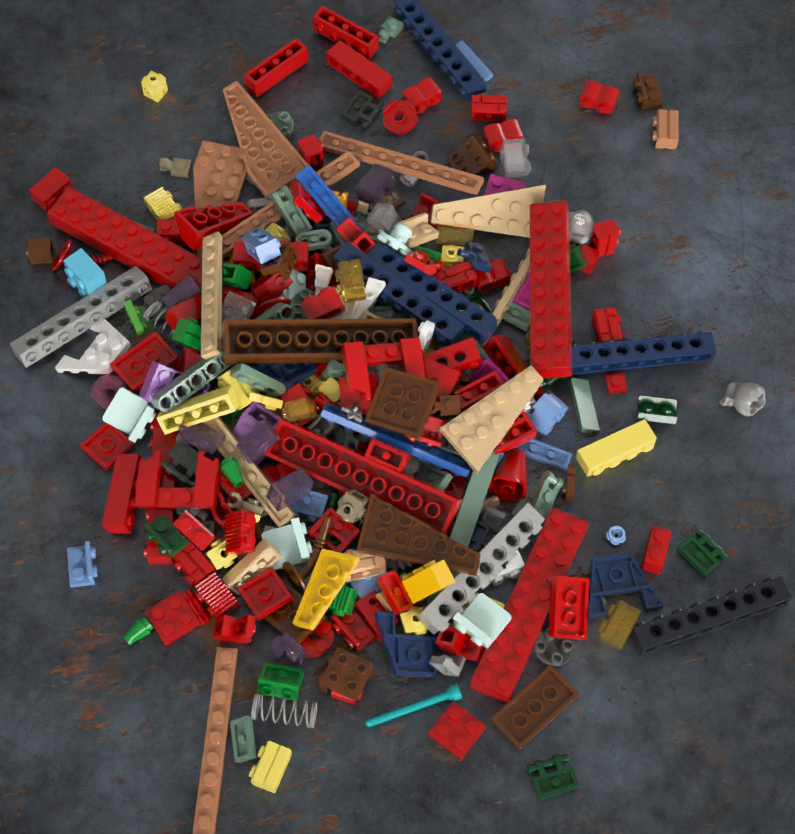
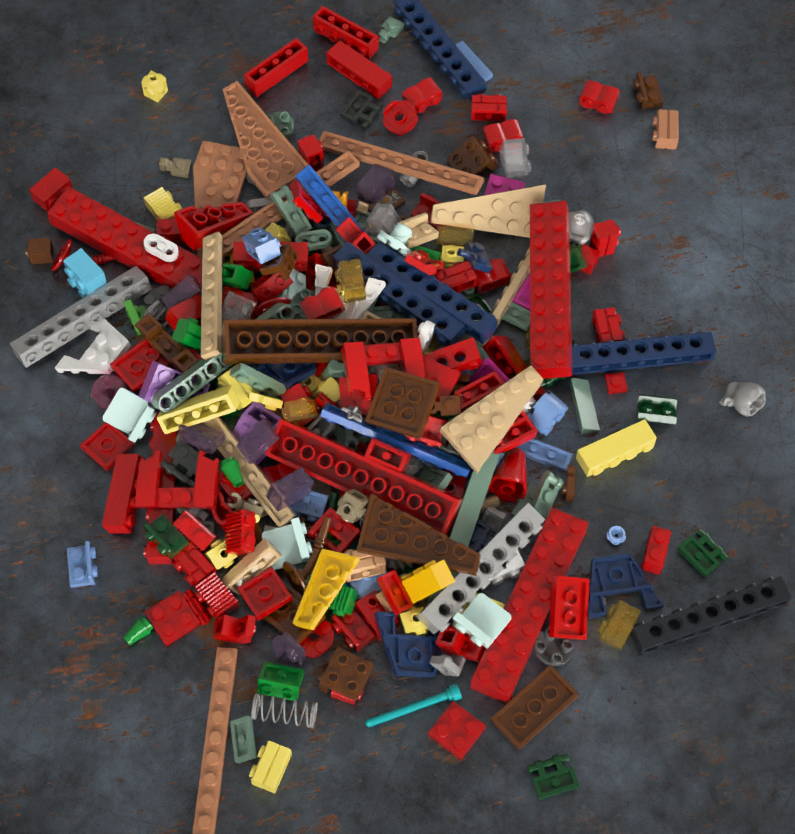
none -> reddish brown slope [135,313,199,373]
none -> white plate [144,234,179,262]

